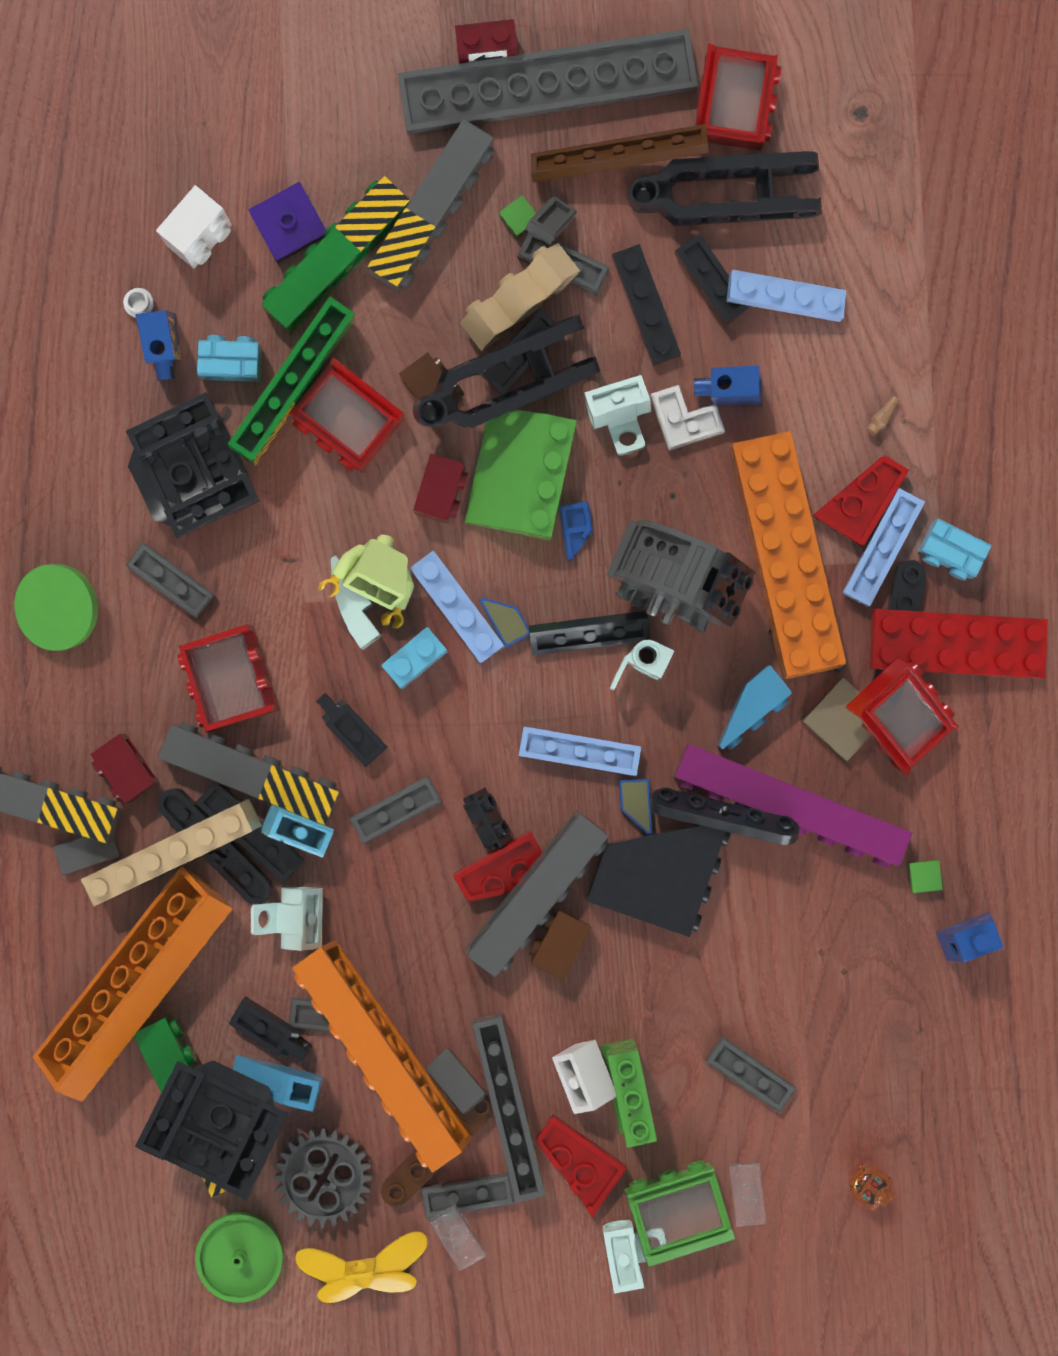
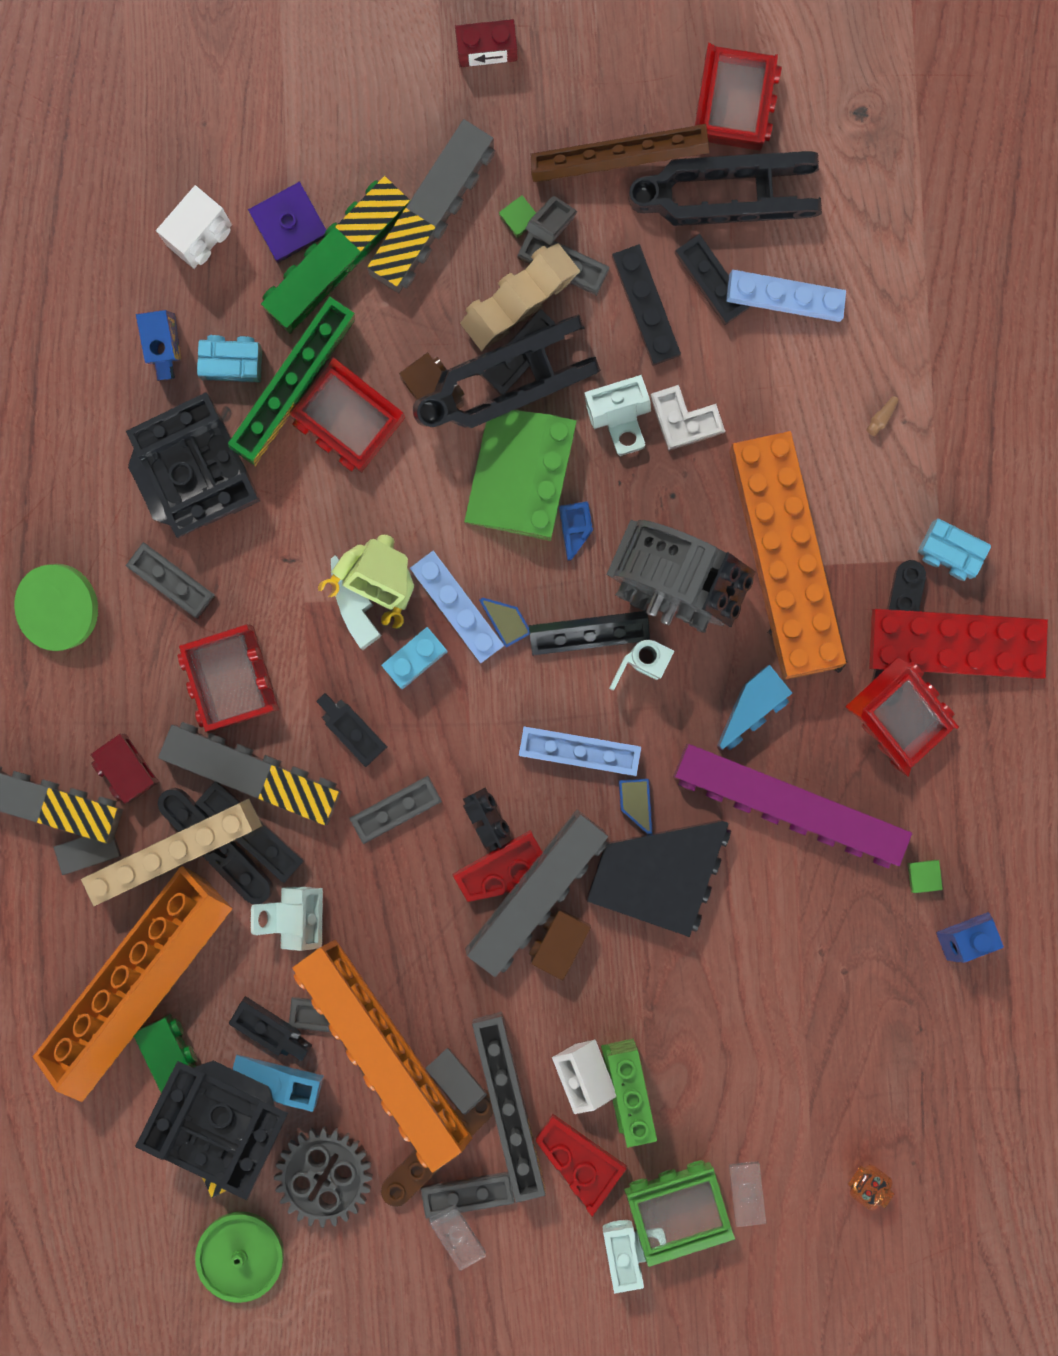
white plate [123,288,154,318] -> none
medium azure brick [261,804,334,857] -> none
yellow piece [295,1231,428,1303] -> none
dark grey plate [398,29,698,135] -> none
dark red brick [413,453,469,524] -> none
black piece [650,787,800,845] -> none
blue torso [694,365,762,406] -> none
dark grey tile [705,1035,796,1113] -> none
dark tan tile [802,677,887,761] -> none
red wing [811,455,909,547] -> none
light blue plate [842,488,925,607] -> none

